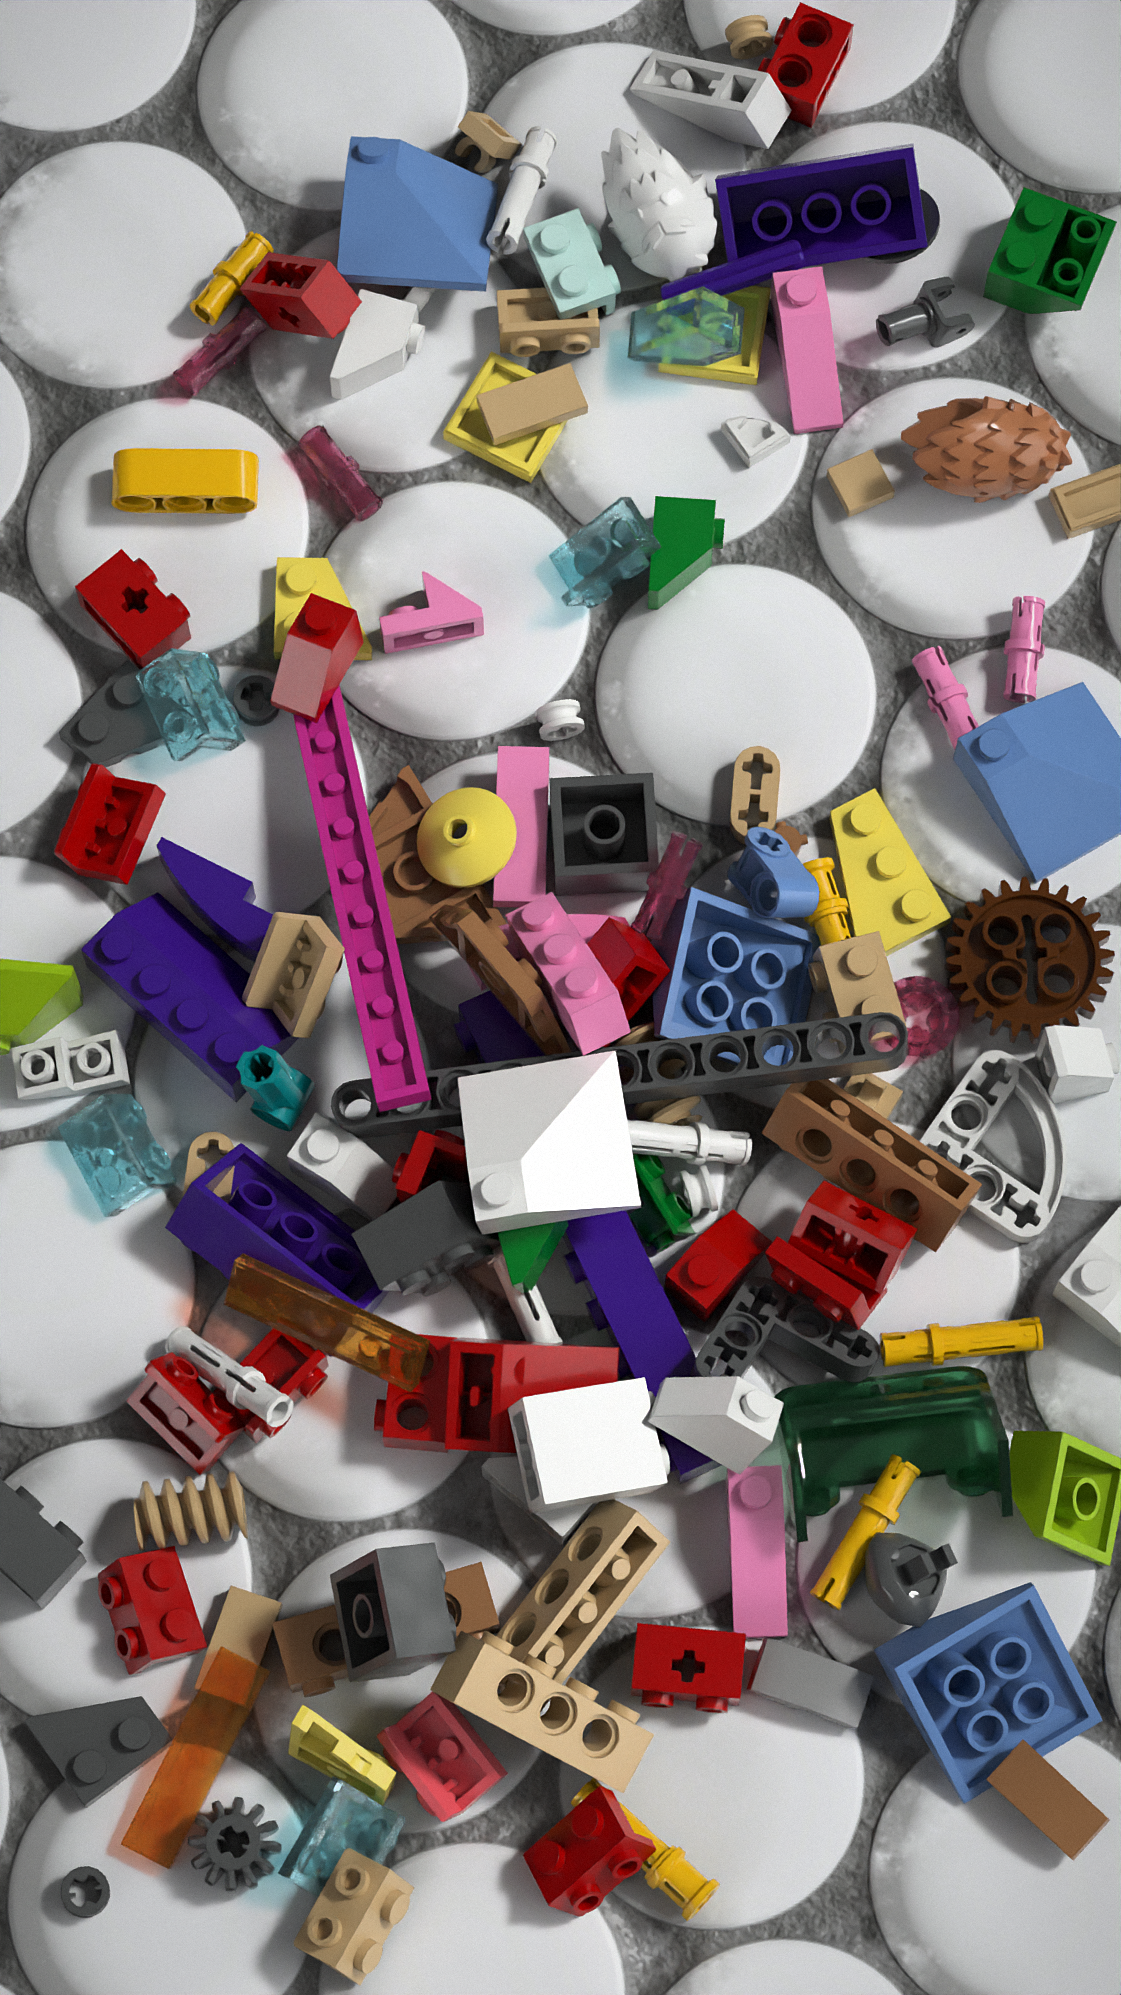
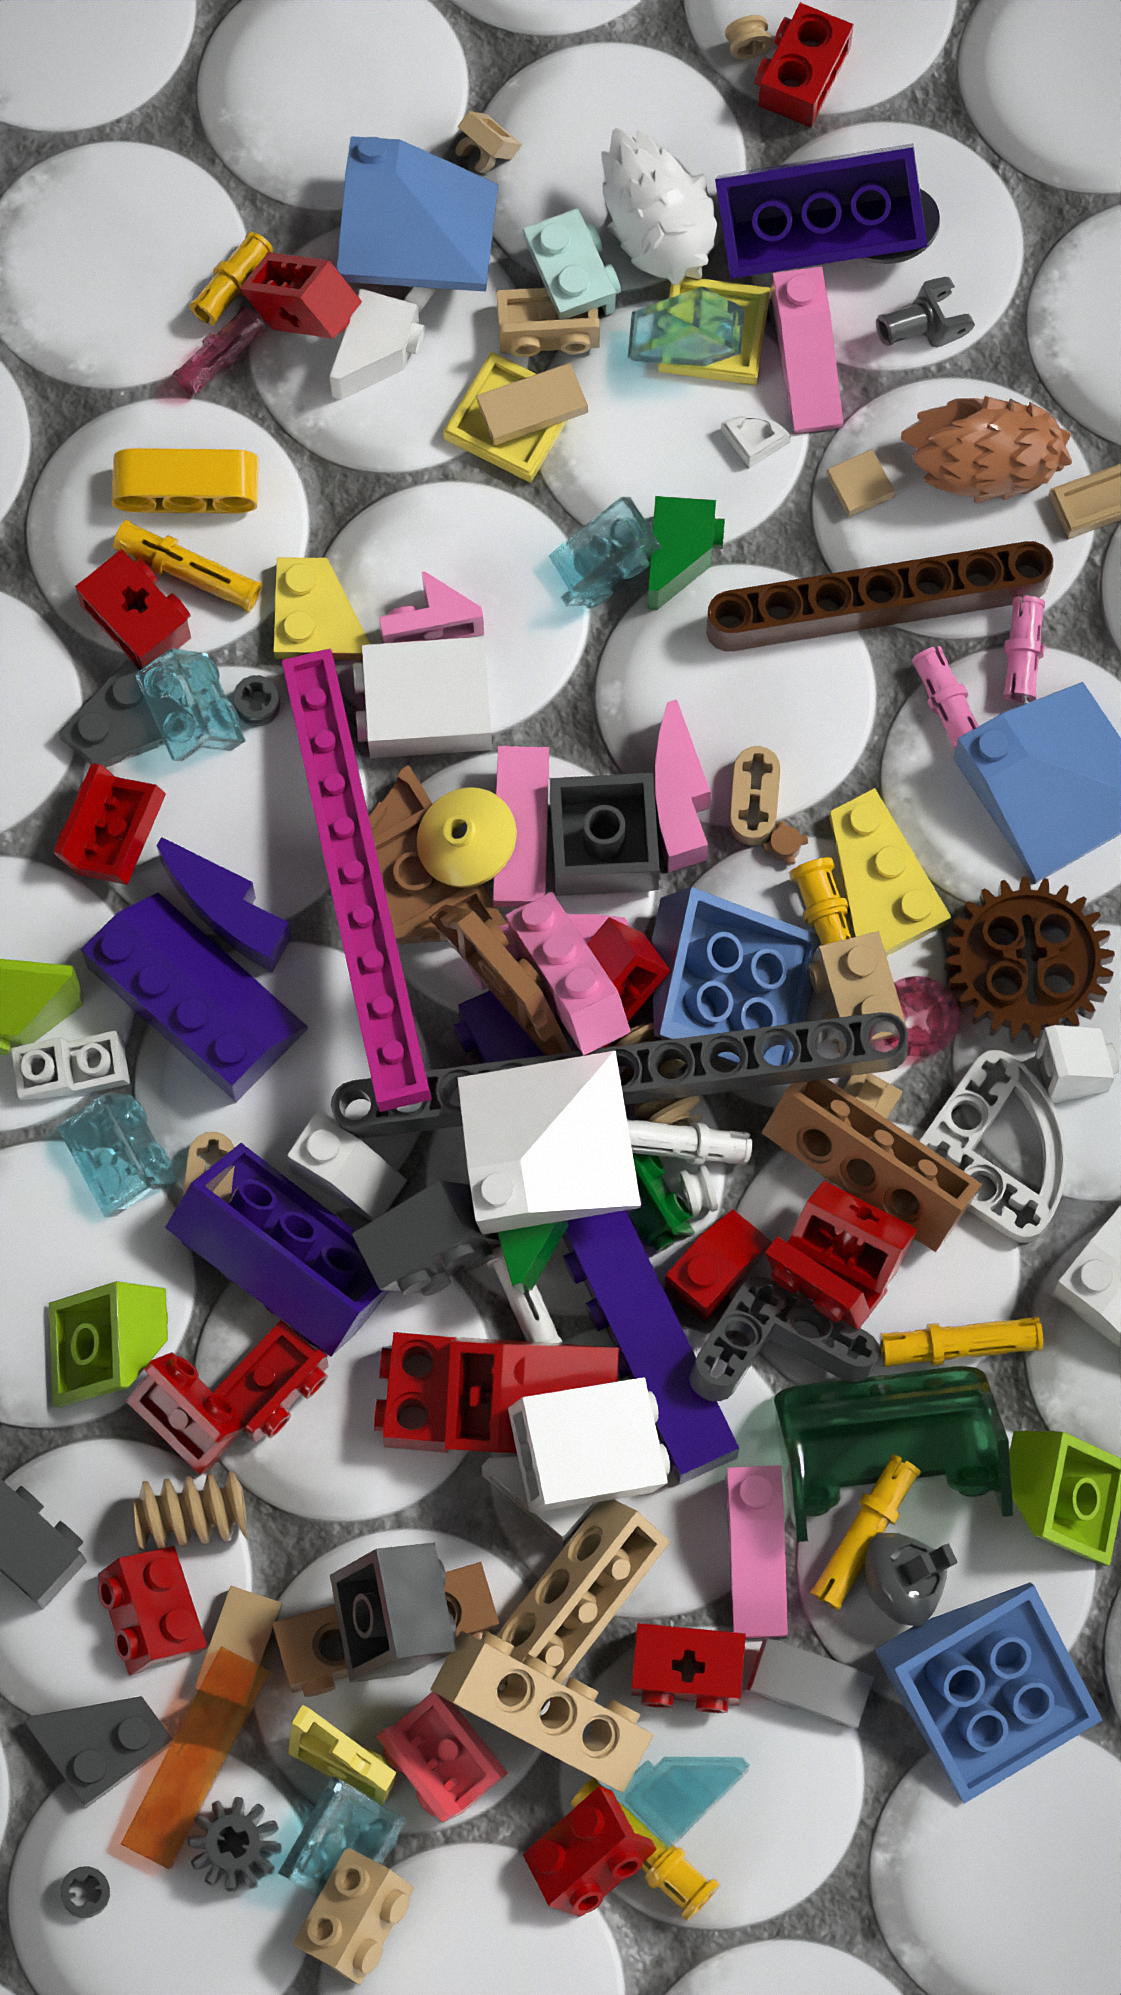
white pin [165,1326,293,1427] -> none
clear orange tile [224,1254,430,1392] -> none
teal piece [236,1045,316,1132] -> none
tan bracket [242,912,345,1038] -> none
red slope [270,593,364,723] -> none
clear pink pin [298,425,383,521] -> none
red bracket [392,1130,470,1203] -> none
white pin [486,126,557,255] -> none
white bush [535,699,585,741] -> none
white slope [630,50,792,149] -> none
clear pink pin [631,831,703,940] -> none
white slope [648,1376,784,1475] -> none
dark purple axle [660,239,805,313] -> none
medium blue piece [727,827,819,918] -> none
green slope [983,187,1117,314] -> none
medium nougat slope [986,1739,1110,1861] -> none
none -> lime slope [49,1281,168,1408]
none -> yellow pin [112,520,262,612]
none -> white brick [353,637,492,759]
none -> clear light blue slope [625,1757,750,1847]
none -> bright pink slope [654,700,711,873]
none -> reddish brown beam [706,541,1054,651]

